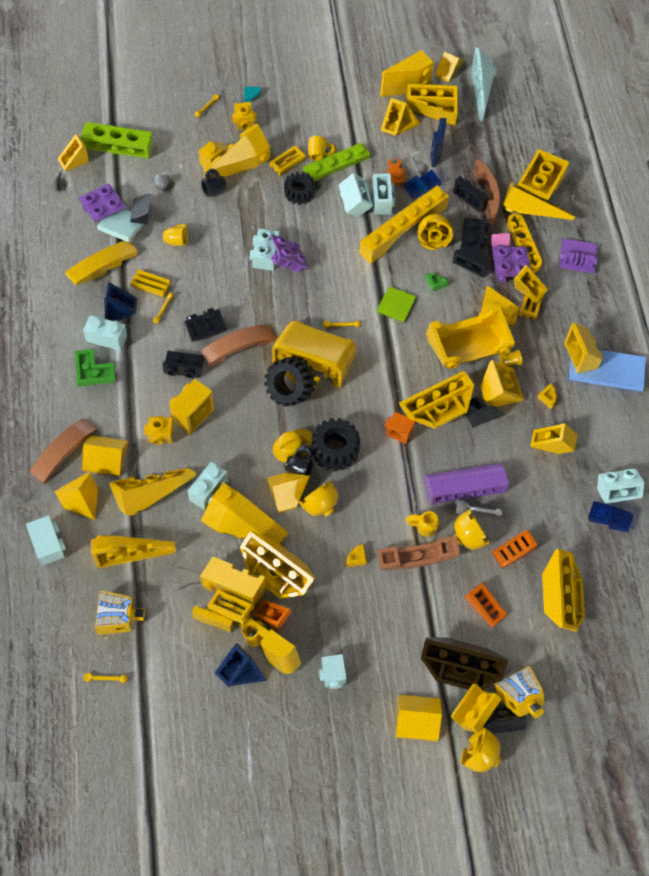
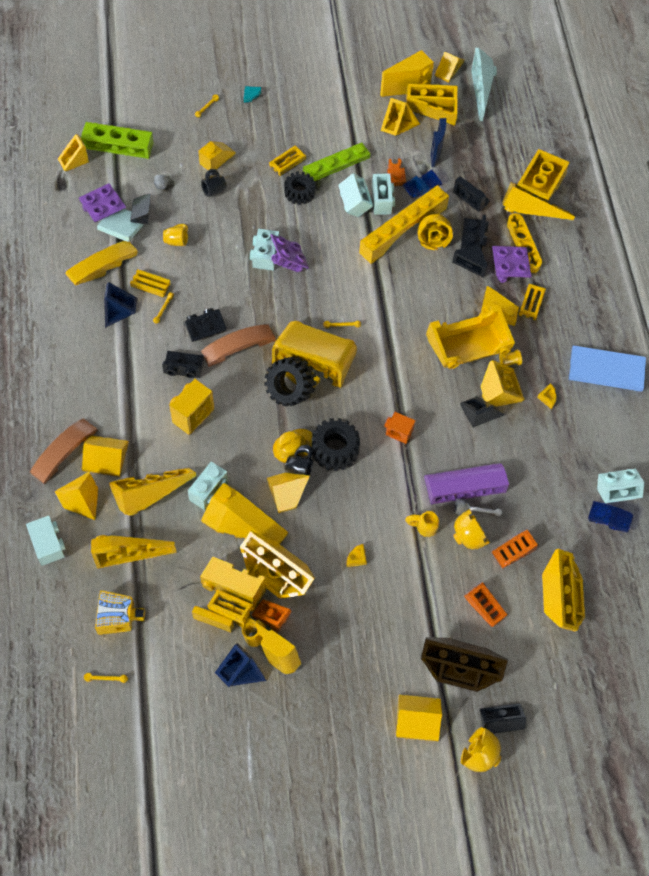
bright green plate [75,349,116,387] -> none
light aqua brick [83,315,127,351] -> none
yellow brick [144,416,174,445] -> none
yellow wedge [204,123,270,177] -> none
yellow brick [232,102,257,131] -> none
yellow cylinder [299,480,339,517] -> none
yellow piece [308,136,337,161] -> none
light aqua brick [319,654,346,689] -> none
lime piece [377,286,416,322] -> none
nougat slope [377,536,460,570] -> none
yellow wedge [399,371,474,429] -> none
bright green tile [425,273,449,292] -> none
yellow bracket [451,684,501,733] -> none
nougat slope [474,159,500,225] -> none
bright pink slope [490,233,510,255] -> none
torso [495,667,545,718] -> none
yellow slope [514,265,548,303] -> none
yellow slope [530,424,578,454] -> none
medium lavender hinge [559,238,598,273] -> none
yellow slope [564,323,603,374] -> none

